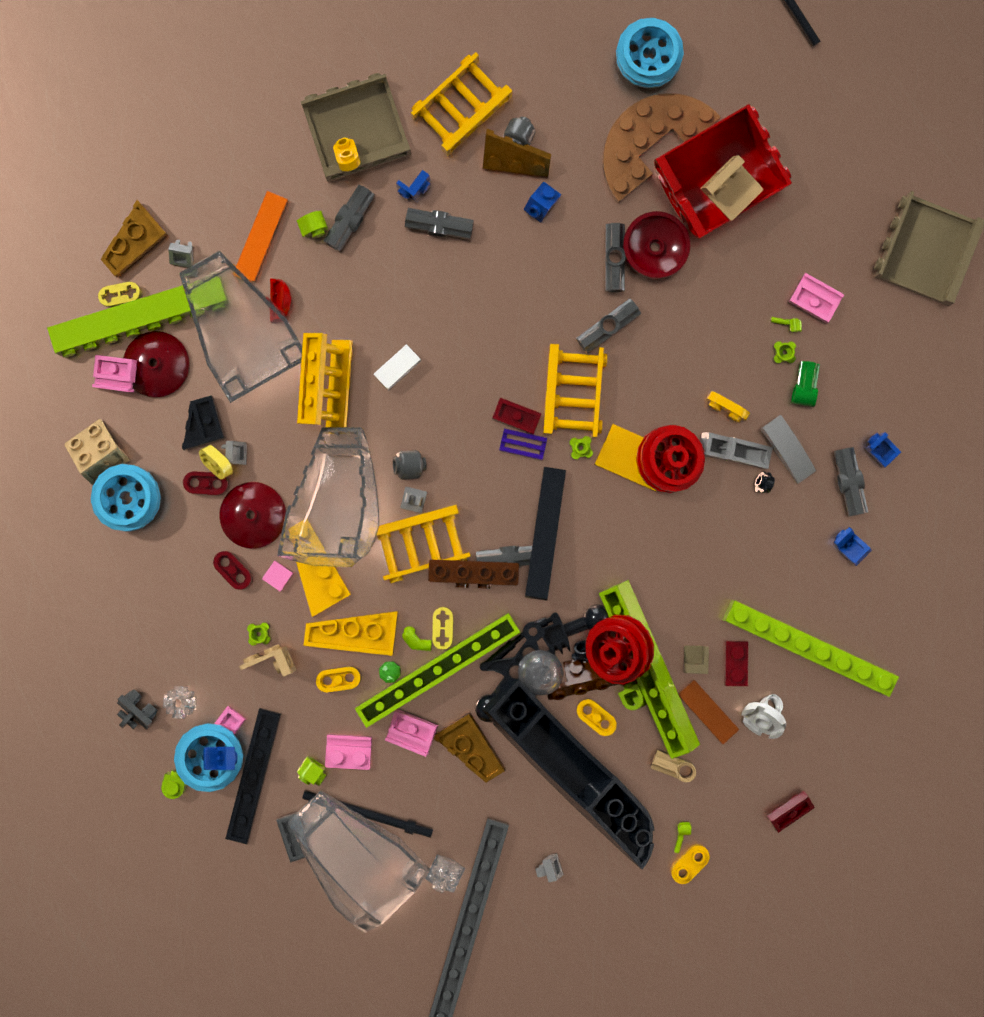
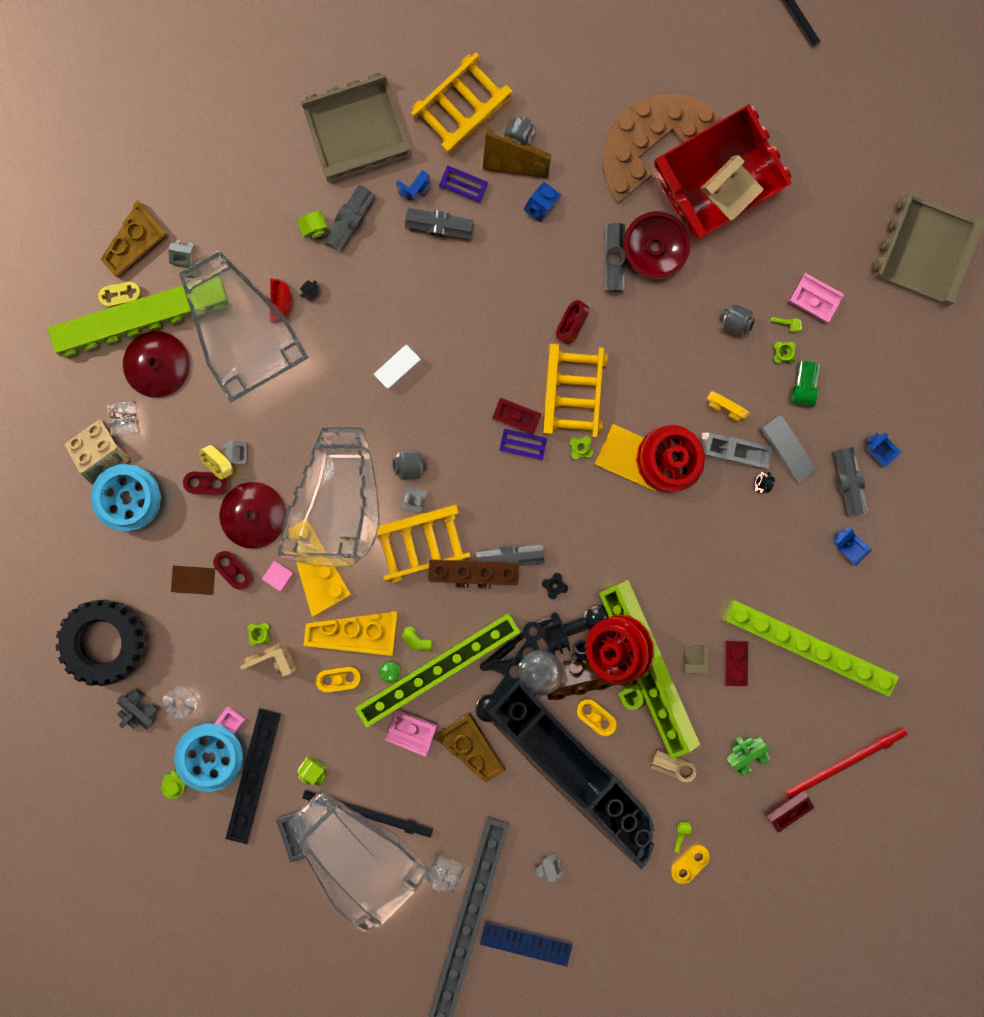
bright pink plate [92,355,137,392] -> none
black wing [182,395,225,451] -> none
blue bracket [203,746,237,770] -> none
orange tile [233,191,288,282] -> none
yellow fence [297,333,353,429] -> none
bright pink plate [325,734,372,770] -> none
yellow plate [333,138,361,171] -> none
light yellow beam [432,607,453,650] -> none
black tile [525,467,566,601] -> none
dark grey piece [576,298,641,354] -> none
medium azure wheel [616,18,684,88] -> none
dark orange tile [678,679,739,744] -> none
white tile [742,694,786,739] -> none
none -> black tyre [55,600,147,686]
none -> clear wheel [107,401,140,436]
none -> reddish brown sticker [171,565,215,595]
none -> black plate [299,279,320,300]
none -> dark purple tile [439,165,488,204]
none -> dark blue tile [480,921,573,967]
none -> black plate [542,573,568,599]
none -> dark red plate [556,300,589,344]
none -> dark grey head [720,304,755,337]
none -> bright green hips [726,736,770,776]
none -> red bar [785,727,908,799]

